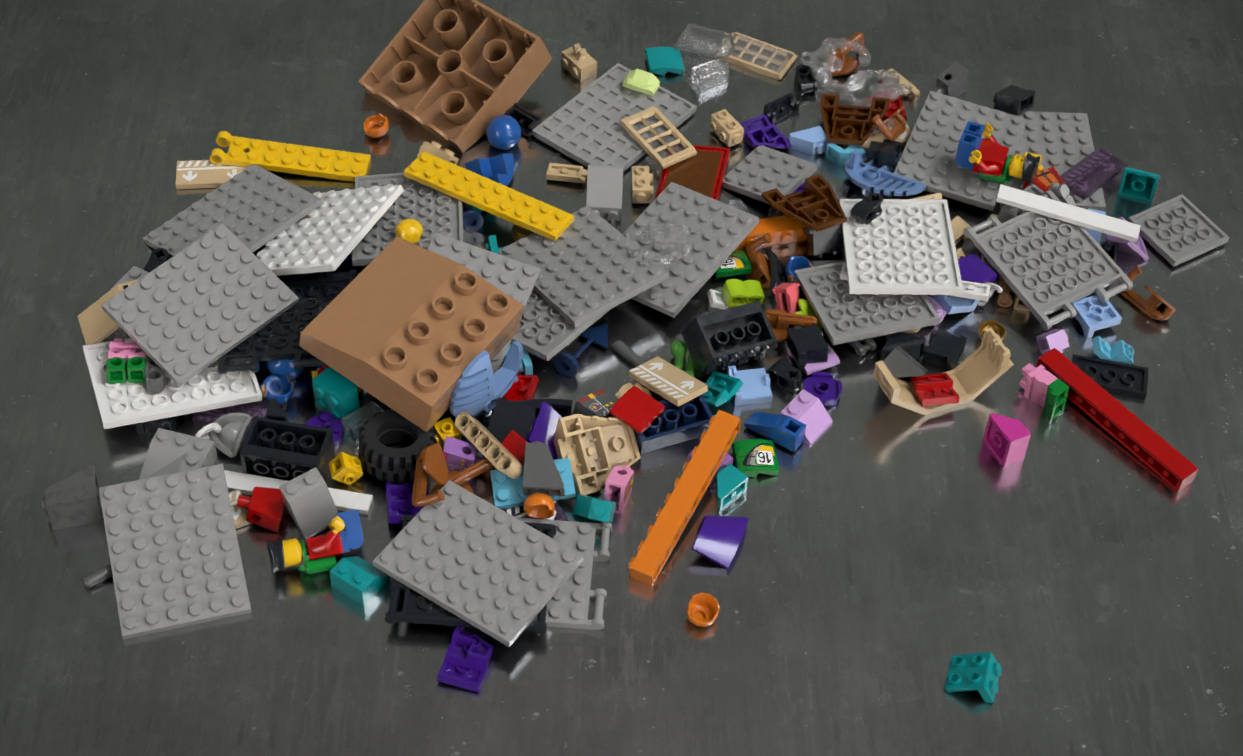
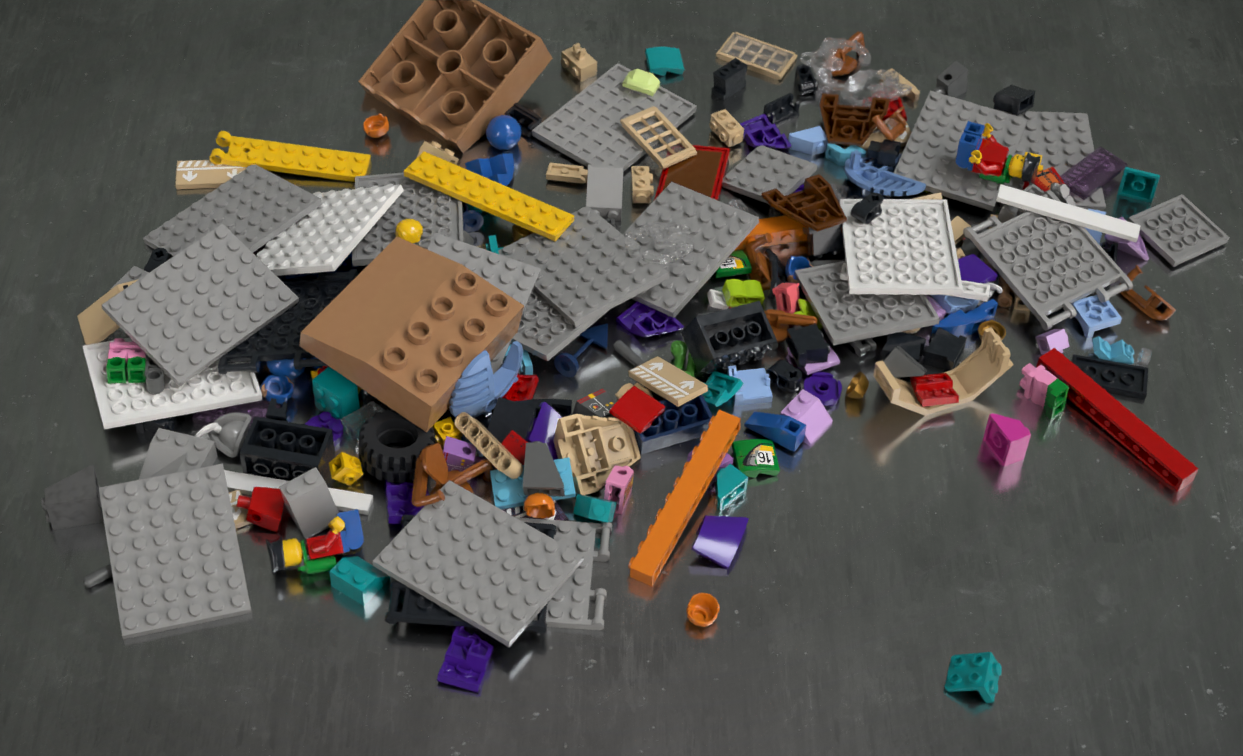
clear slope [673,23,735,59] -> none
clear hinge [691,58,729,91] -> none
none -> dark purple slope [616,301,684,337]
none -> black hips [711,58,748,101]
none -> pearl gold hat [846,371,869,399]
none -> blue slope [930,299,998,337]
none -> clear tile [1138,348,1152,366]

